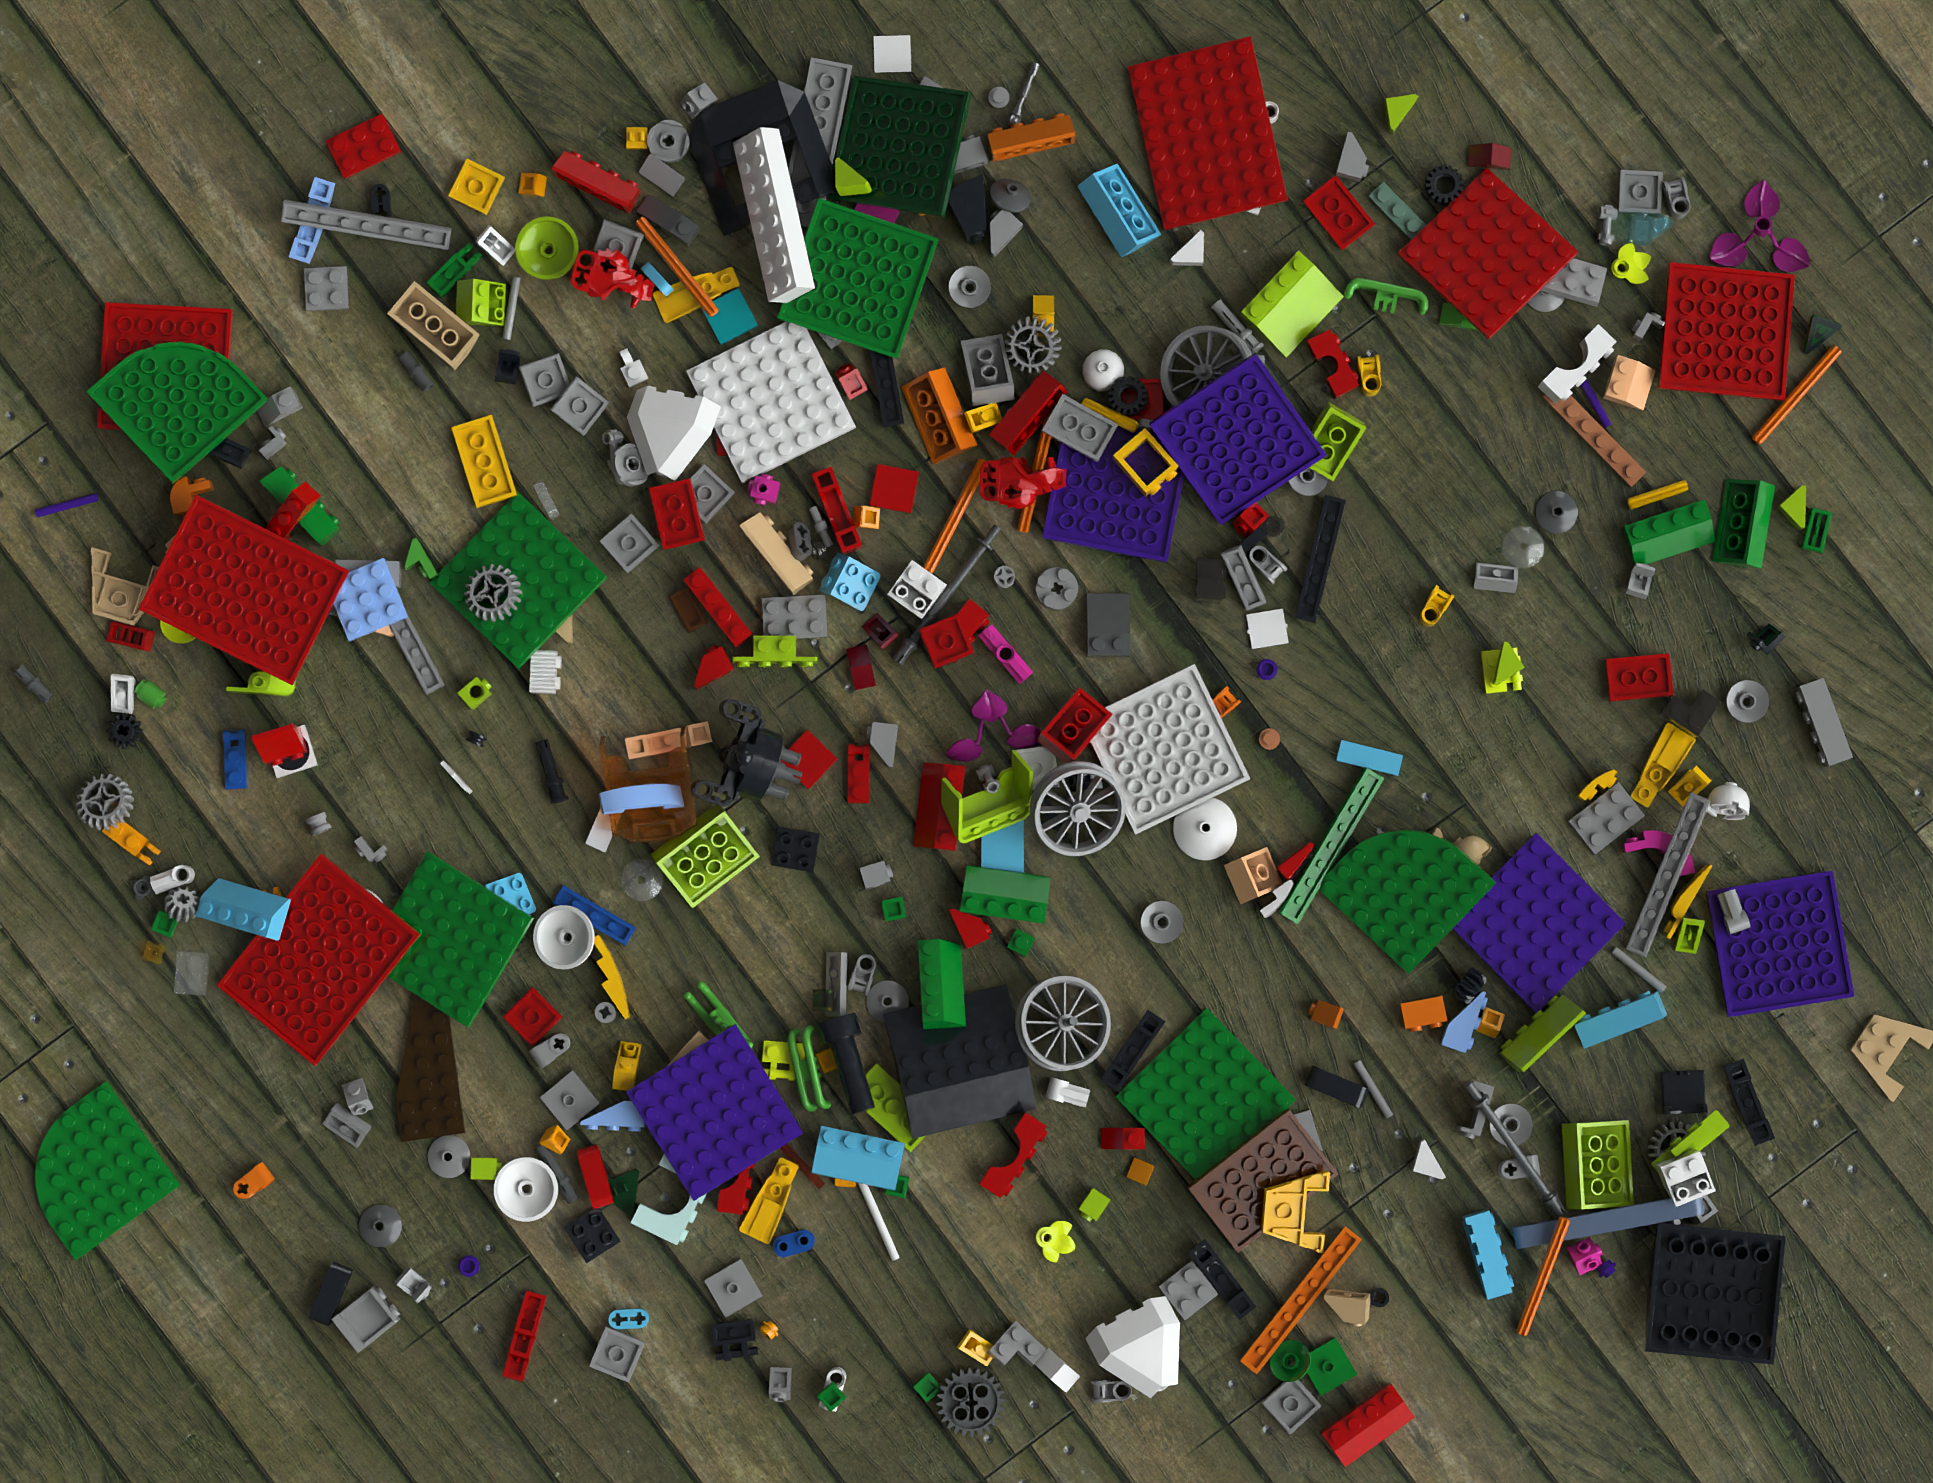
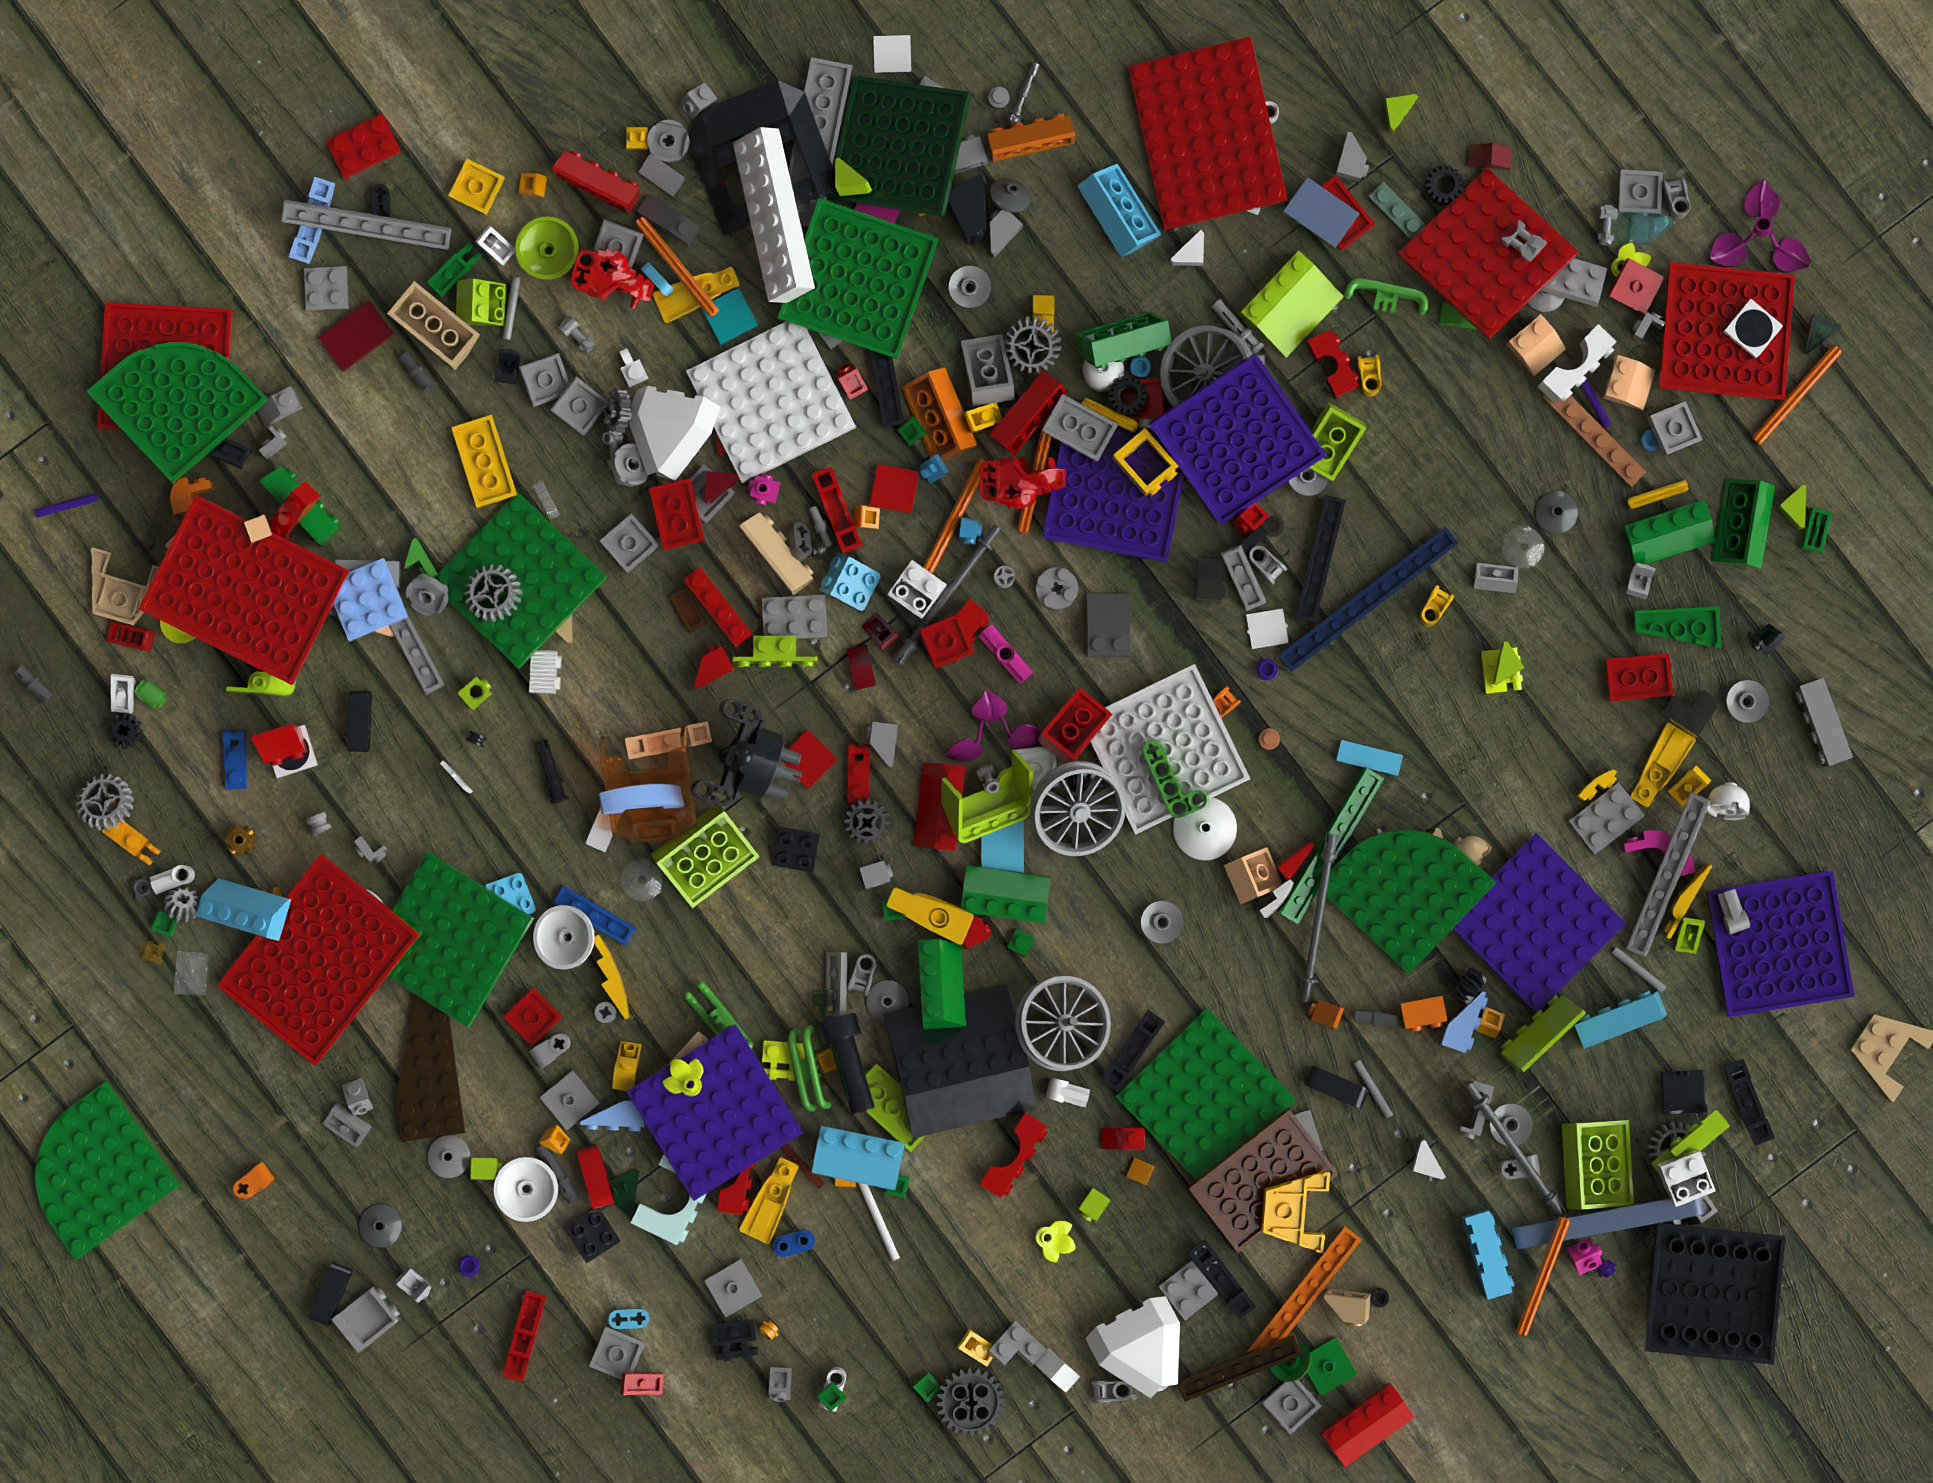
none -> pearl gold brick [225,825,257,856]
none -> light nougat tile [244,515,272,543]
none -> dark red tile [318,300,395,372]
none -> black beam [347,690,372,752]
none -> light grey plate [406,574,448,616]
none -> light grey bar [559,316,595,353]
none -> dark grey gear [603,389,632,436]
none -> plate [620,1372,664,1395]
none -> neon yellow plate [663,1059,703,1096]
none -> dark red slope [704,471,740,506]
none -> dark grey gear [844,798,891,845]
none -> yellow piece [887,887,974,945]
none -> green tile [897,416,927,446]
none -> dark azure tile [920,454,949,484]
none -> dark azure plate [958,517,982,545]
none -> slope [1074,311,1172,368]
none -> dark azure tile [1130,356,1151,378]
none -> bright green beam [1143,740,1209,818]
none -> dark brown plate [1177,1334,1303,1402]
none -> dark blue plate [1278,527,1459,672]
none -> sand blue tile [1283,177,1360,249]
none -> dark grey bar [1299,833,1339,1003]
none -> dark grey pin [1354,1009,1398,1027]
none -> light grey piece [1502,220,1547,262]
none -> light nougat slope [1506,314,1566,376]
none -> plate [1608,258,1665,315]
none -> green wing [1633,606,1722,649]
none -> dark azure tile [1640,429,1660,451]
none -> light grey plate [1647,401,1703,456]
none -> black tile [1723,299,1783,359]

